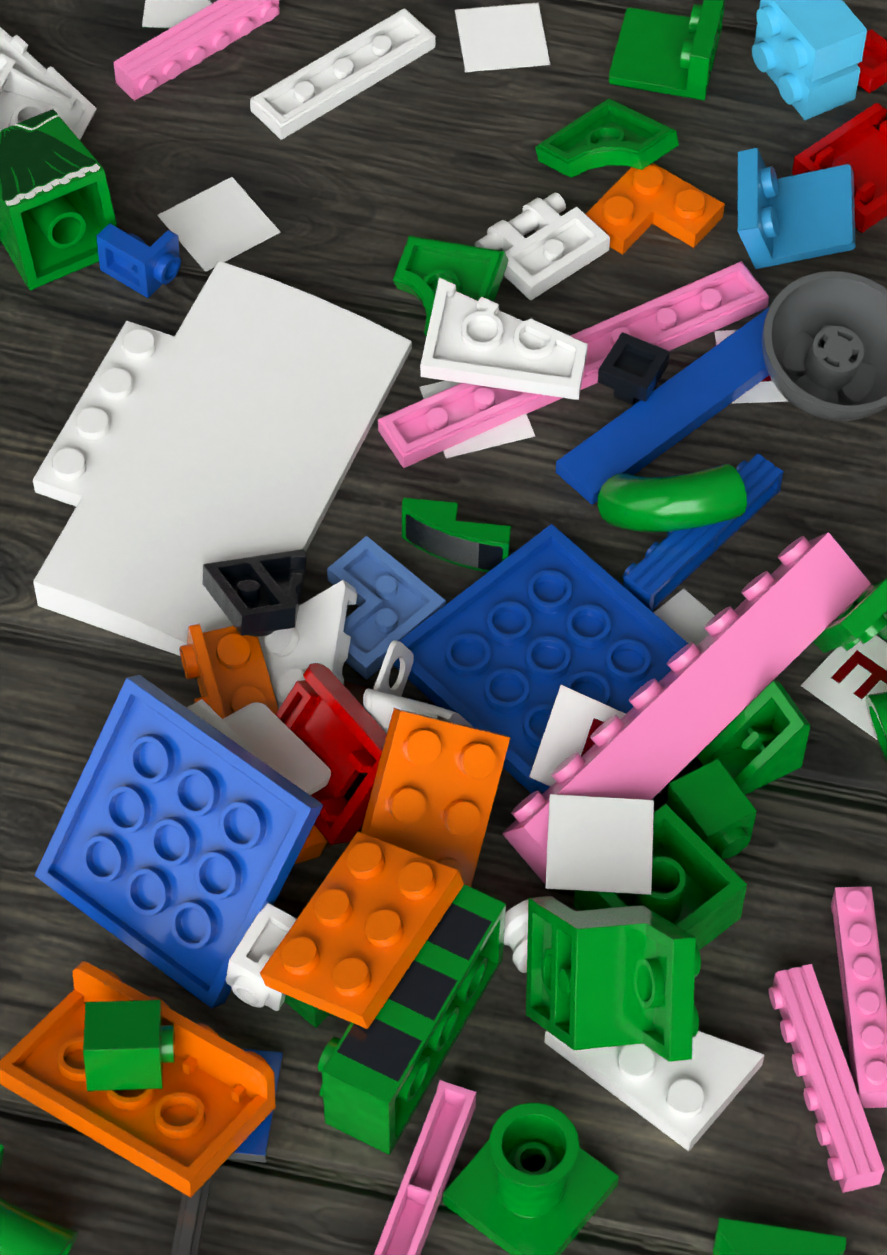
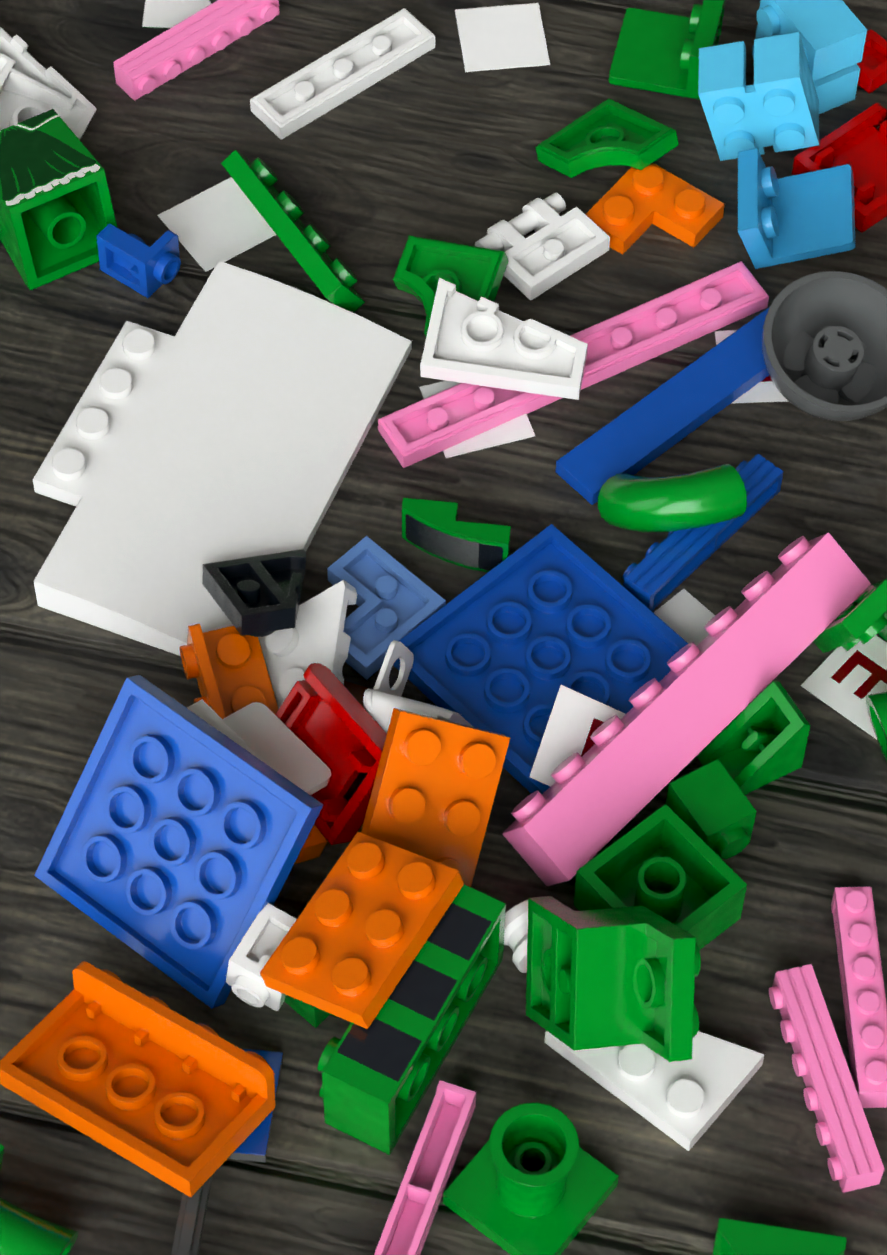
green brick [83,1000,175,1091] -> none
white sticker [545,794,654,895] -> none
black tile [598,332,670,405] -> none
none -> green plate [221,149,365,313]
none -> medium azure piece [698,32,819,161]

